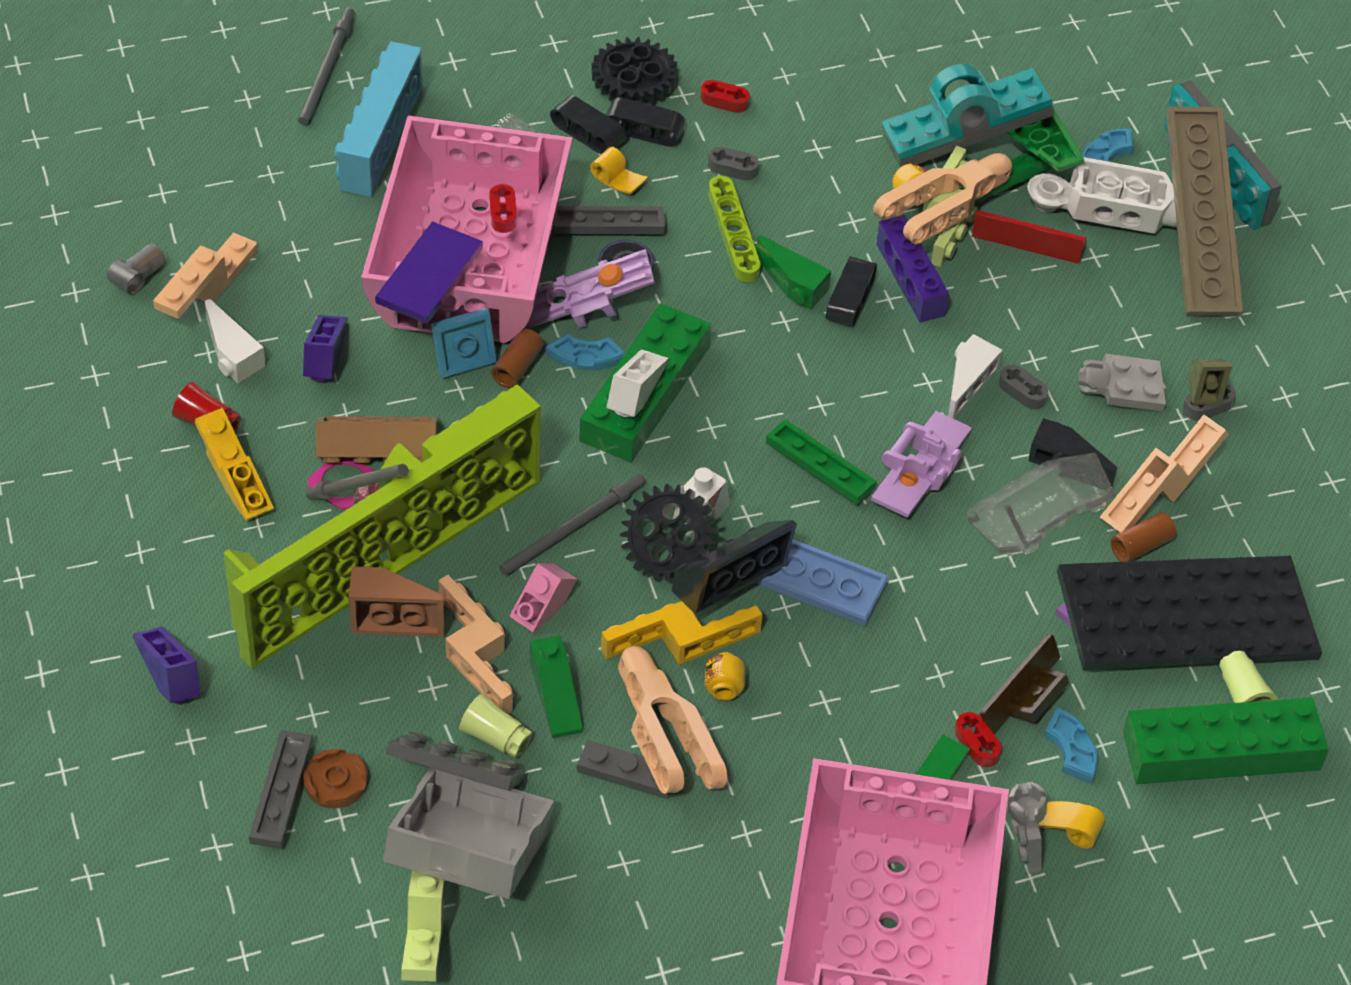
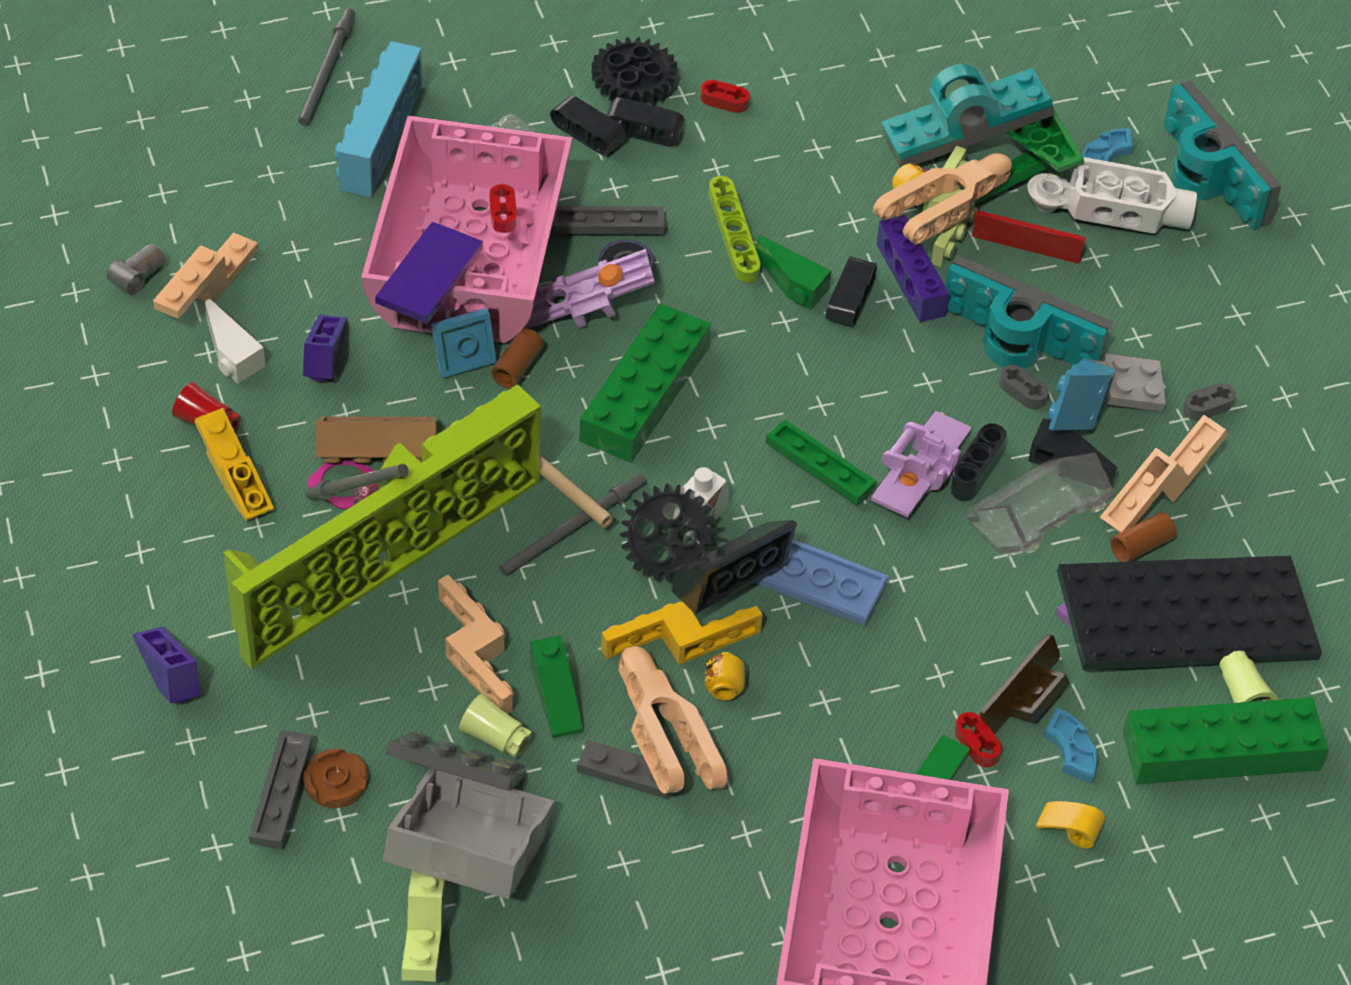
nougat slope [349,566,445,637] -> none
bright pink slope [509,563,577,632] -> none
dark azure tile [546,334,625,370] -> none
yellow panel [590,147,647,194] -> none
white slope [606,349,668,417] -> none
dark grey beam [708,147,759,180] -> none
white slope [948,334,1002,419] -> none
light grey plate [1008,782,1047,874] -> none
dark tan plate [1166,106,1243,316] -> none
olive slope [1188,359,1232,405] -> none
none -> tan piece [540,455,613,528]
none -> teal piece [945,255,1113,369]
none -> black beam [951,423,1006,501]
none -> dark azure slope [1047,358,1116,430]

